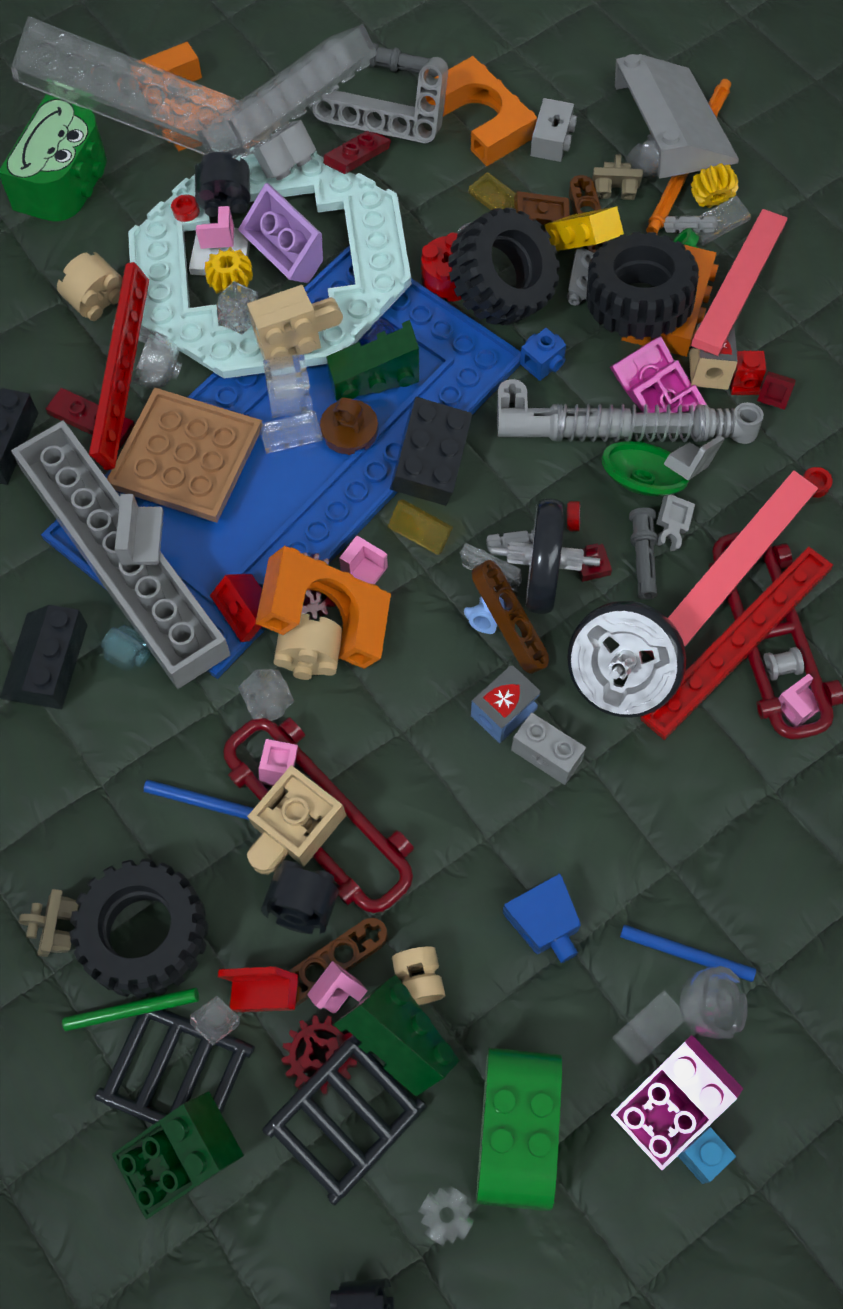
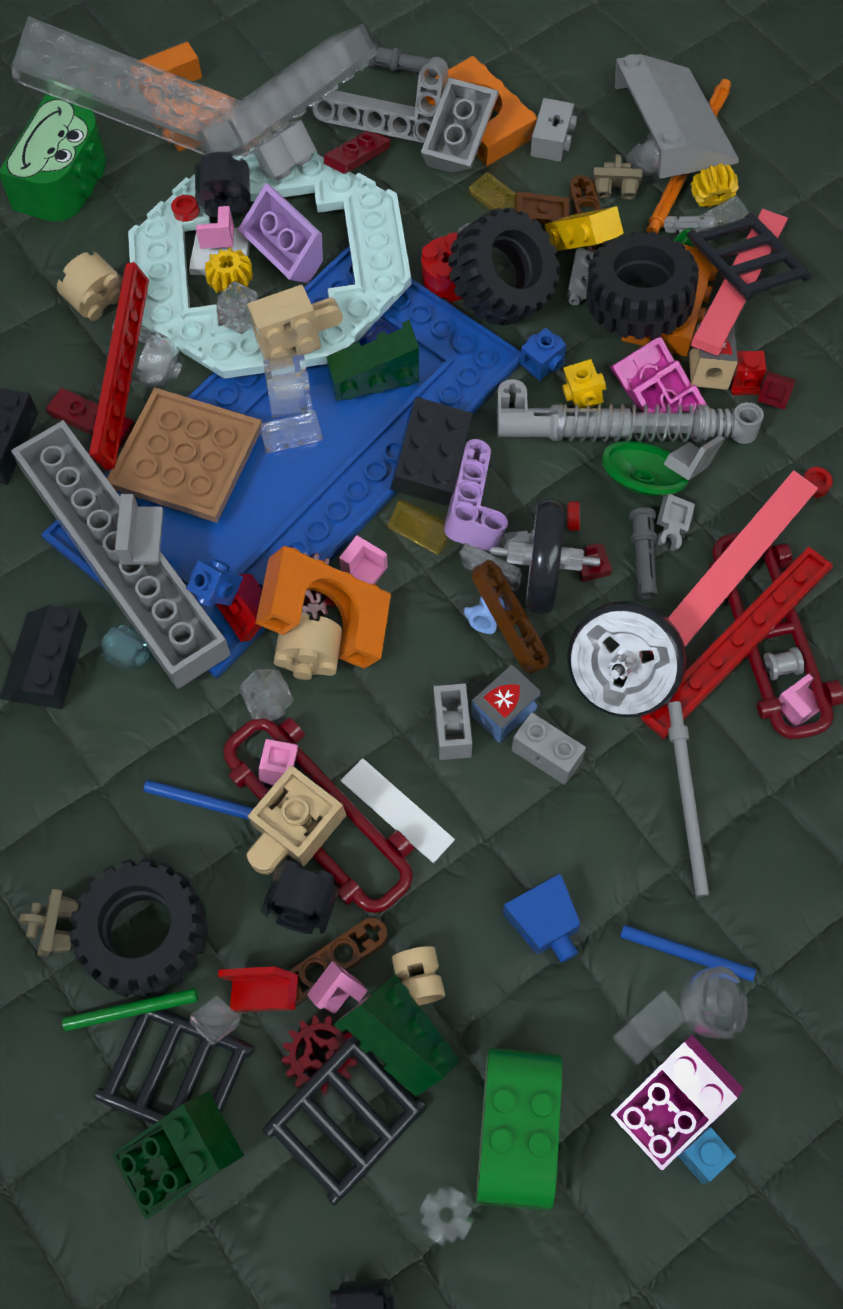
reddish brown tile [320,398,379,455] -> none
none -> blue brick [186,559,243,607]
none -> white sticker [340,758,455,863]
none -> light grey slope [421,77,499,173]
none -> light grey brick [433,684,472,760]
none -> lavender beam [444,439,508,551]
none -> yellow brick [562,359,606,408]
none -> light grey bar [668,701,709,897]
none -> black bar [687,212,812,300]

